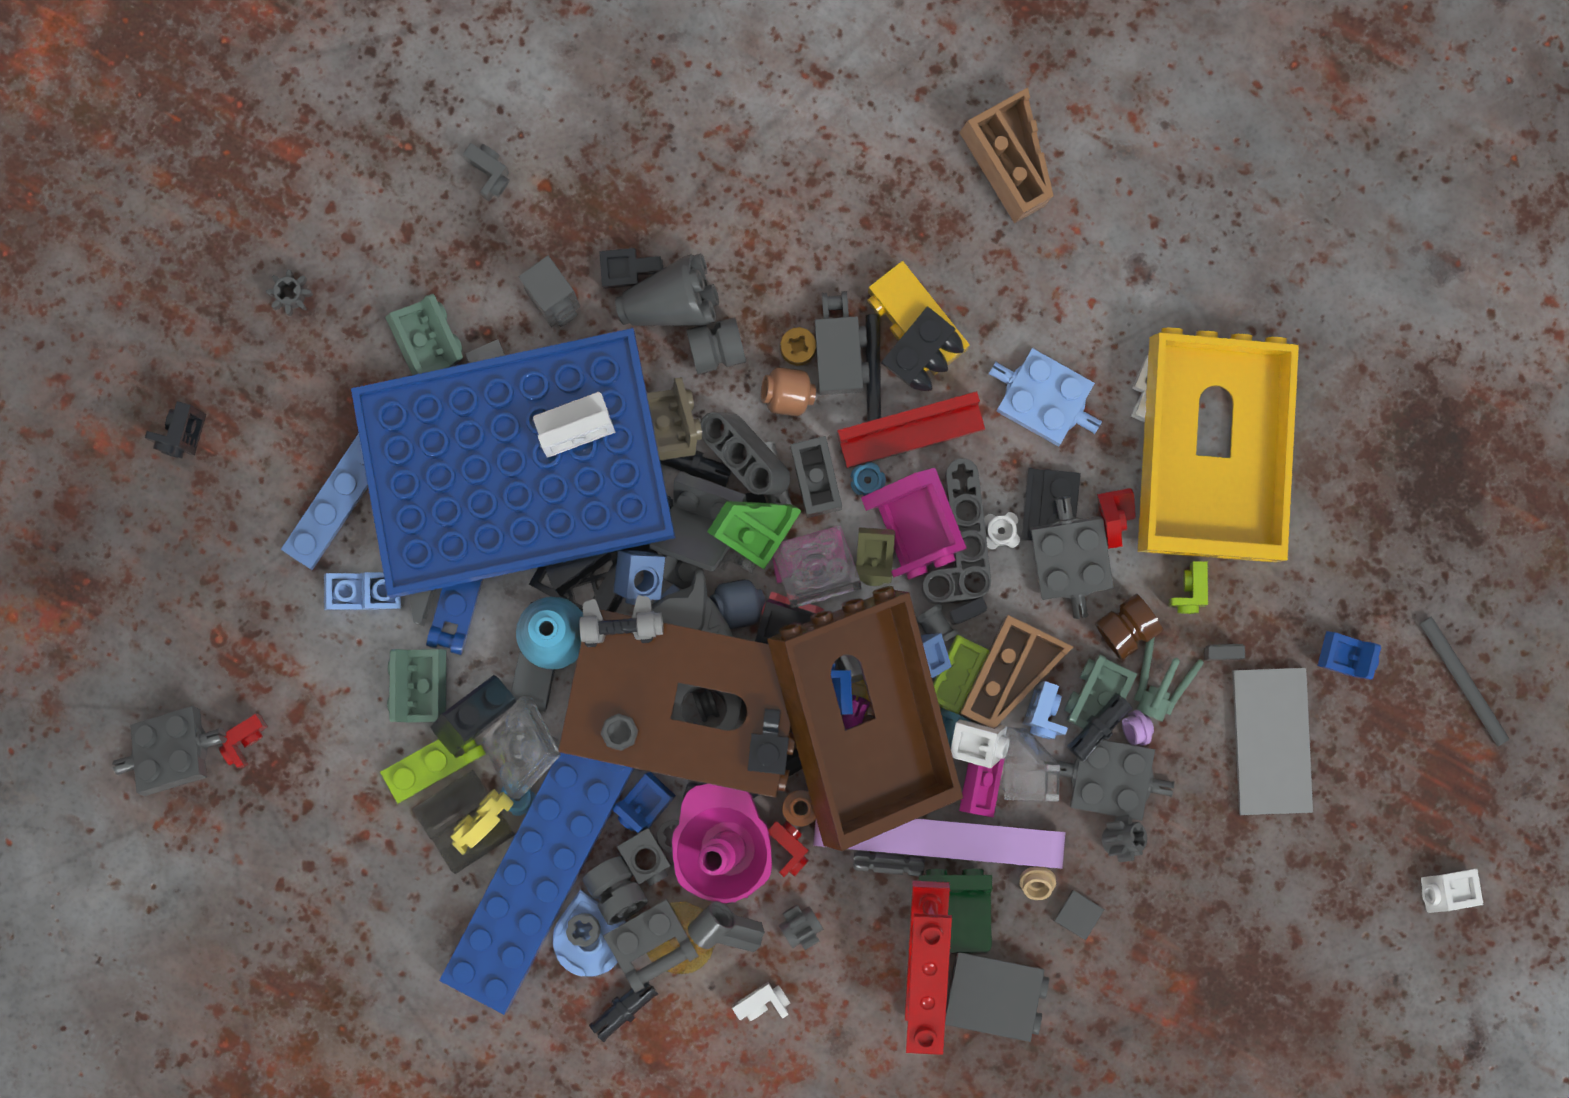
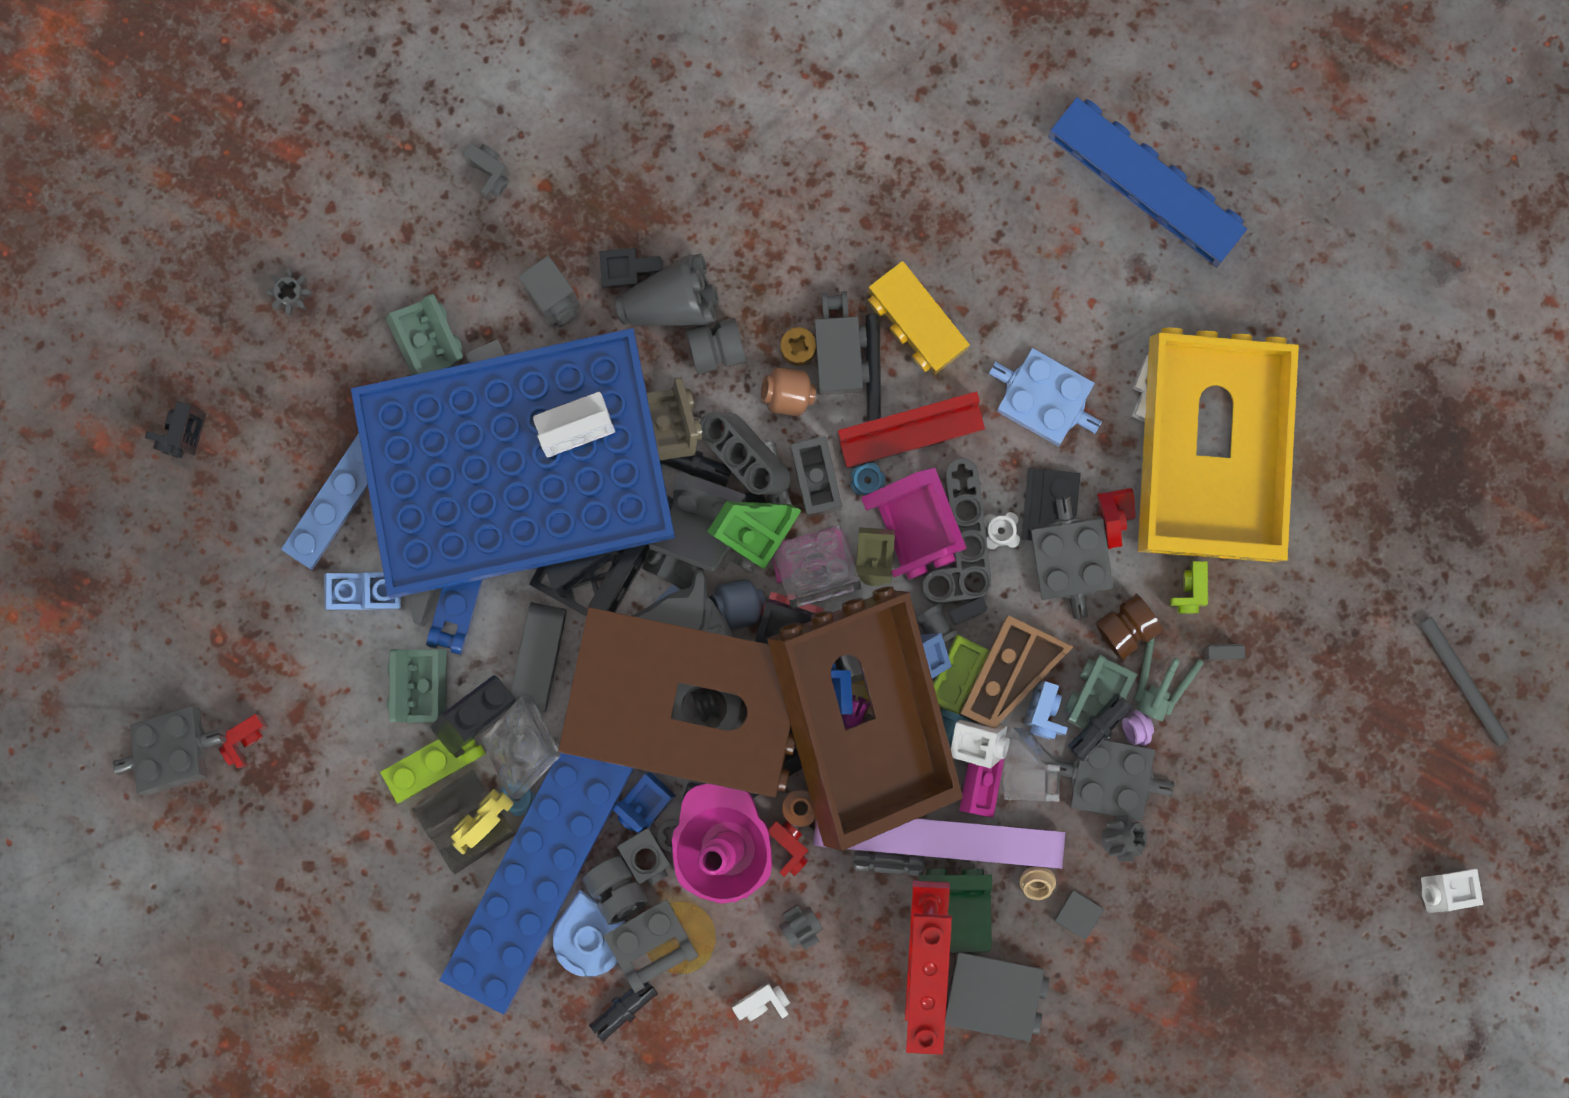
medium azure cone [516,597,583,669] -> none
dark grey bush [566,913,601,947] -> none
light grey piece [579,595,664,647] -> none
dark grey tile [601,714,639,751] -> none
medium blue brick [614,550,665,605] -> none
dark grey piece [688,901,765,952] -> none
black plate [748,708,789,775] -> none
black plate [881,306,964,391] -> none
medium nougat wedge [959,87,1054,224] -> none
light grey tile [1232,668,1313,815] -> none
blue bracket [1317,631,1381,680] -> none
none -> blue brick [1048,97,1247,268]

